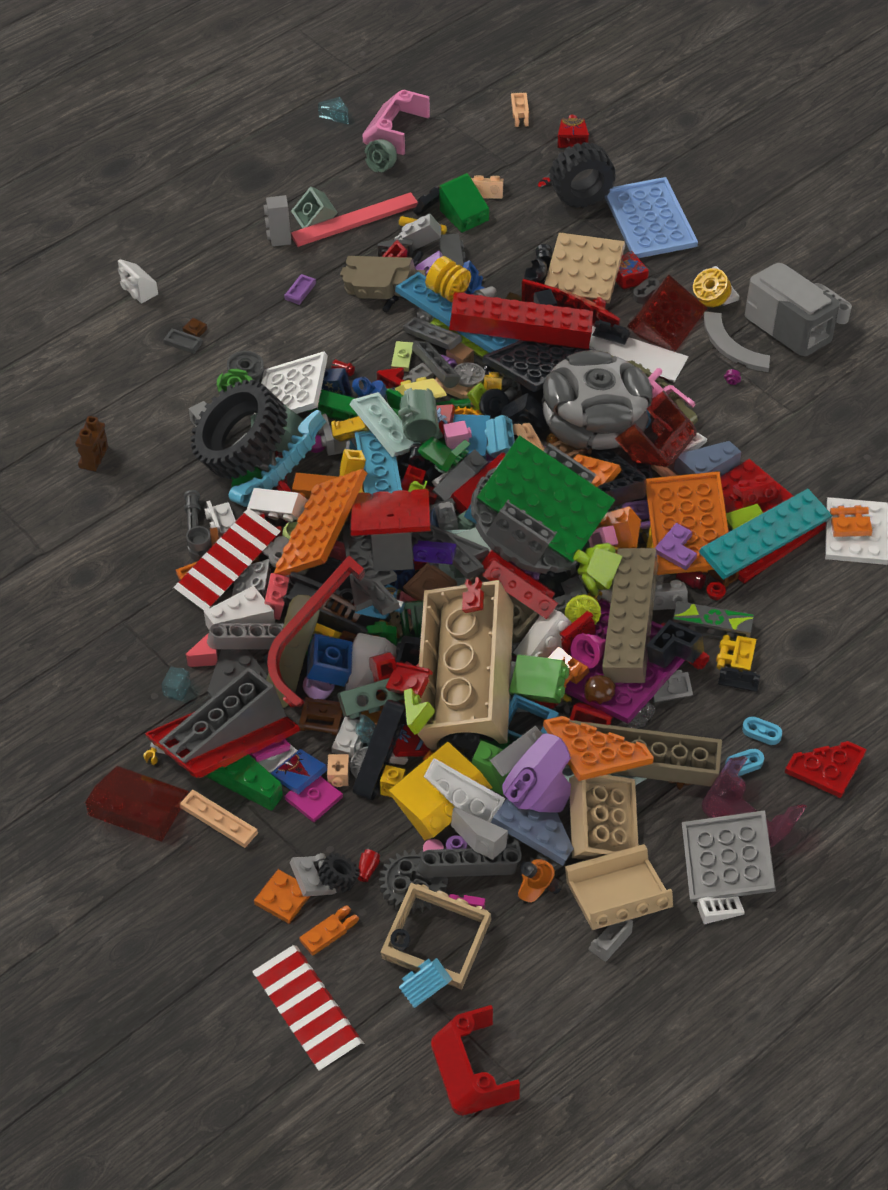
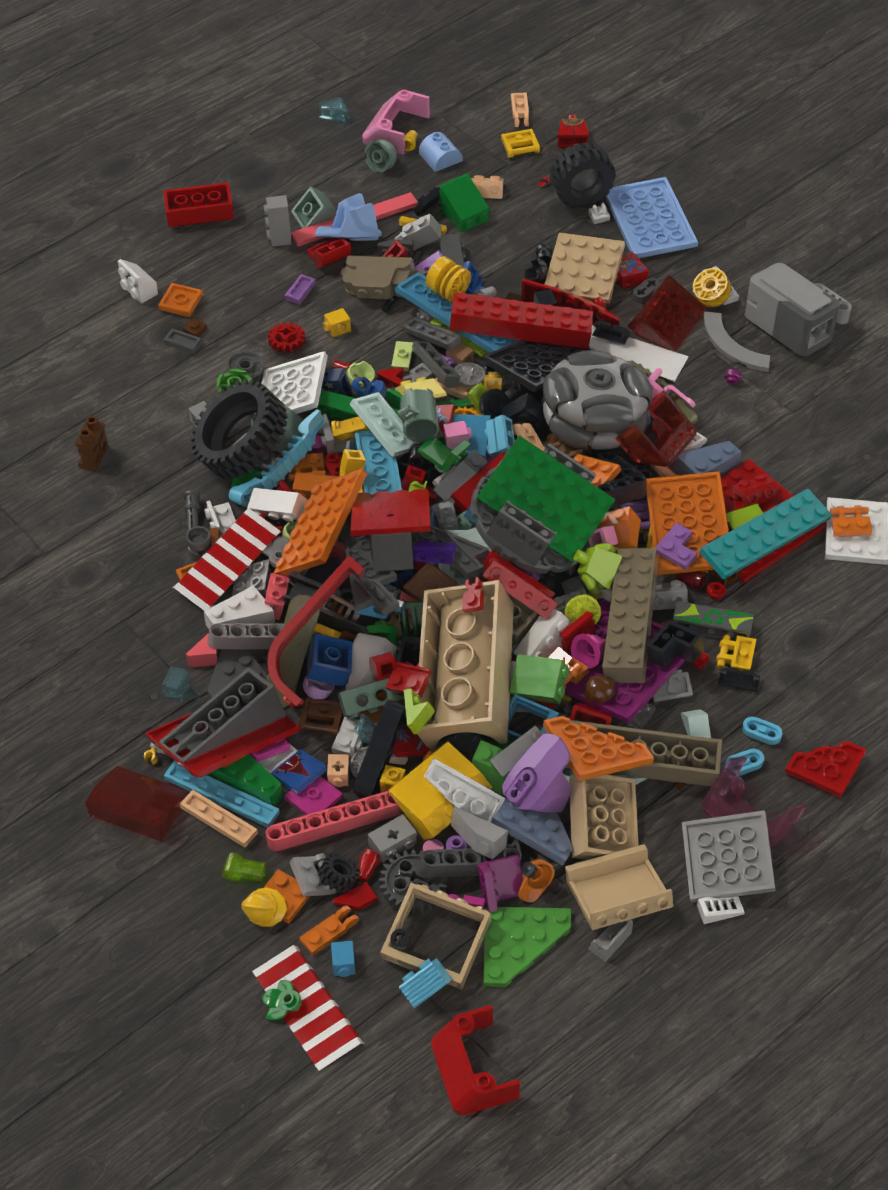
none -> orange plate [158,283,204,317]
none -> red brick [163,182,234,227]
none -> medium azure plate [164,760,280,828]
none -> clear neon green piece [222,853,266,881]
none -> yellow piece [241,887,287,927]
none -> green plate [262,980,302,1021]
none -> coral beam [266,791,403,852]
none -> red gear [267,321,306,354]
none -> orange plate [288,452,325,481]
none -> red brick [306,238,351,269]
none -> light blue piece [316,193,382,241]
none -> yellow brick [323,308,351,338]
none -> red plate [324,452,342,477]
none -> dark azure brick [331,941,355,977]
none -> red tile [333,882,377,911]
none -> yellowish green hair [346,361,375,389]
none -> light grey brick [368,814,417,863]
none -> yellow cone [405,130,417,151]
none -> light blue brick [419,132,463,172]
none -> magenta bracket [477,855,523,912]
none -> bright green plate [484,907,571,987]
none -> yellow plate [501,129,540,158]
none -> white tile [588,203,610,224]
none -> light aqua slope [681,709,711,738]

